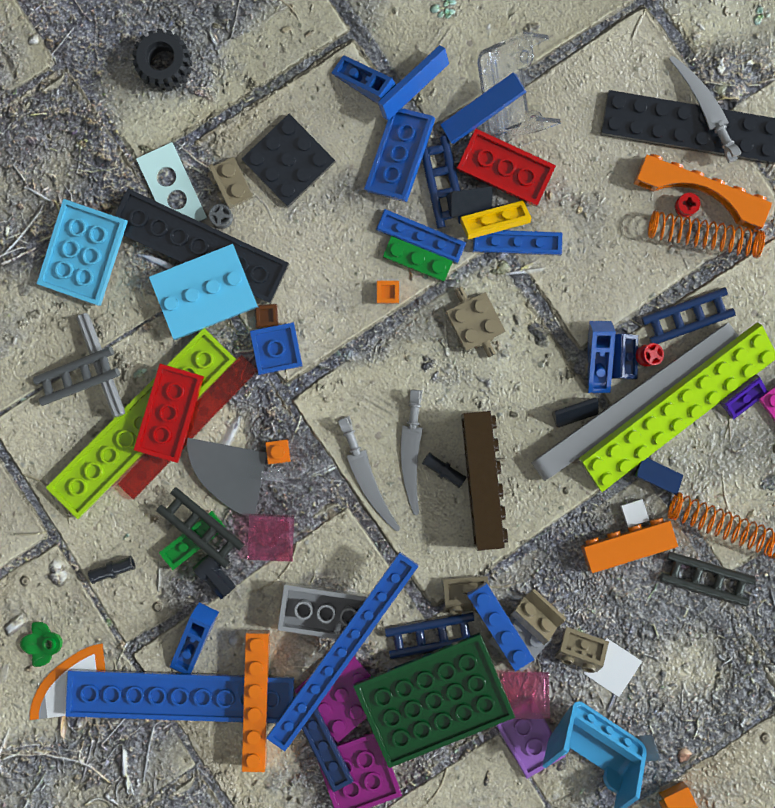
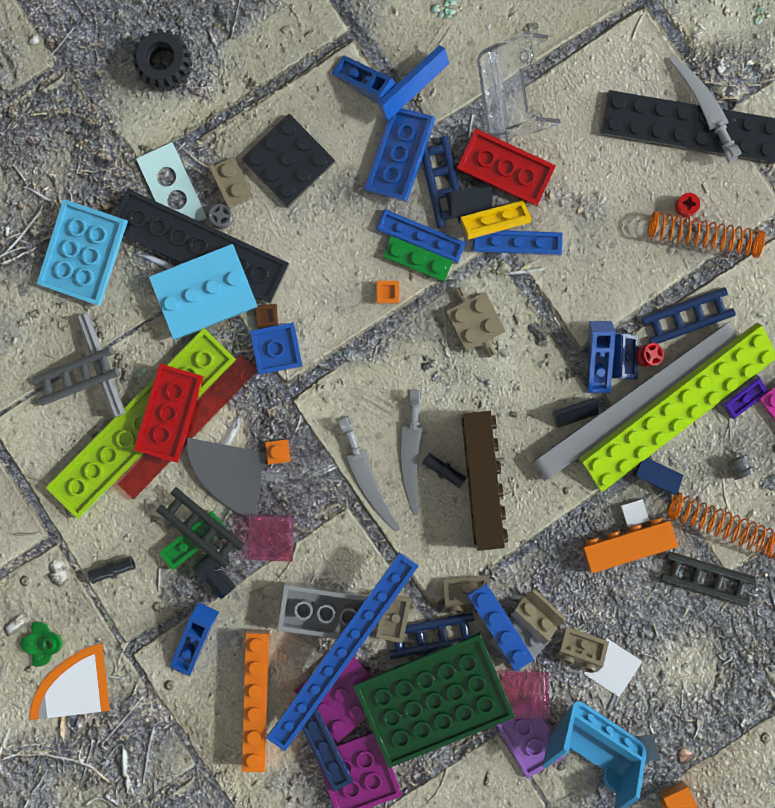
blue plate [66,670,294,724] -> none
blue tile [440,72,526,144] -> none
orange arch [633,154,772,232] -> none
none -> dark tan bracket [373,595,412,643]
none -> dark grey wheel [727,455,755,480]

